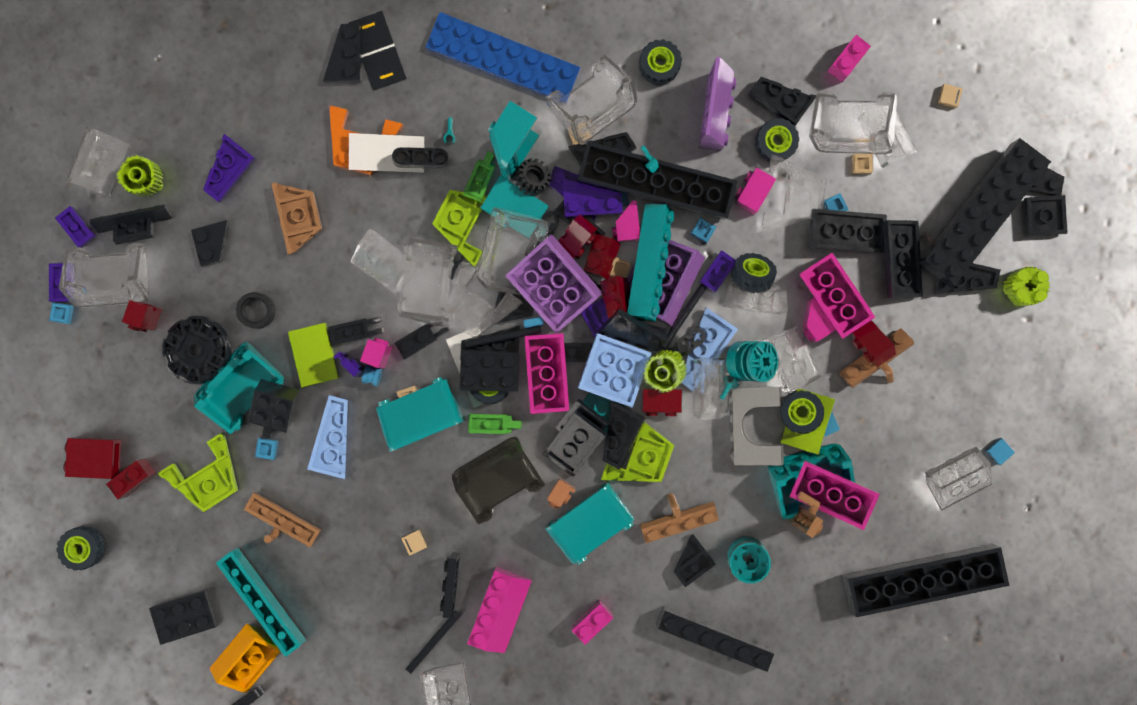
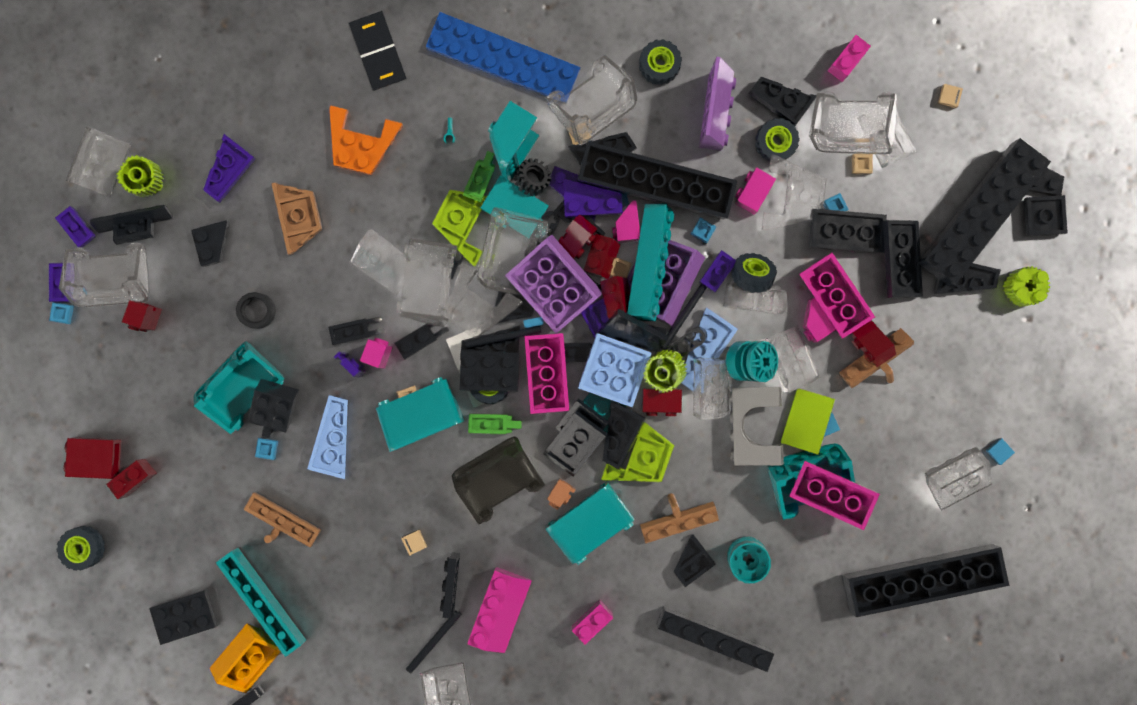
lime wing [158,432,238,512] -> none
black plate [162,316,231,385] -> none
lime tile [288,323,340,387] -> none
black wing [323,23,362,83] -> none
white sticker [349,133,424,173] -> none
dark azure wheel [362,365,382,387] -> none
black beam [392,147,448,168] -> none
teal hand [641,145,659,173] -> none
teal hand [720,376,739,400] -> none
black wheel [780,390,824,434] -> none
medium nougat plate [790,491,824,538] -> none

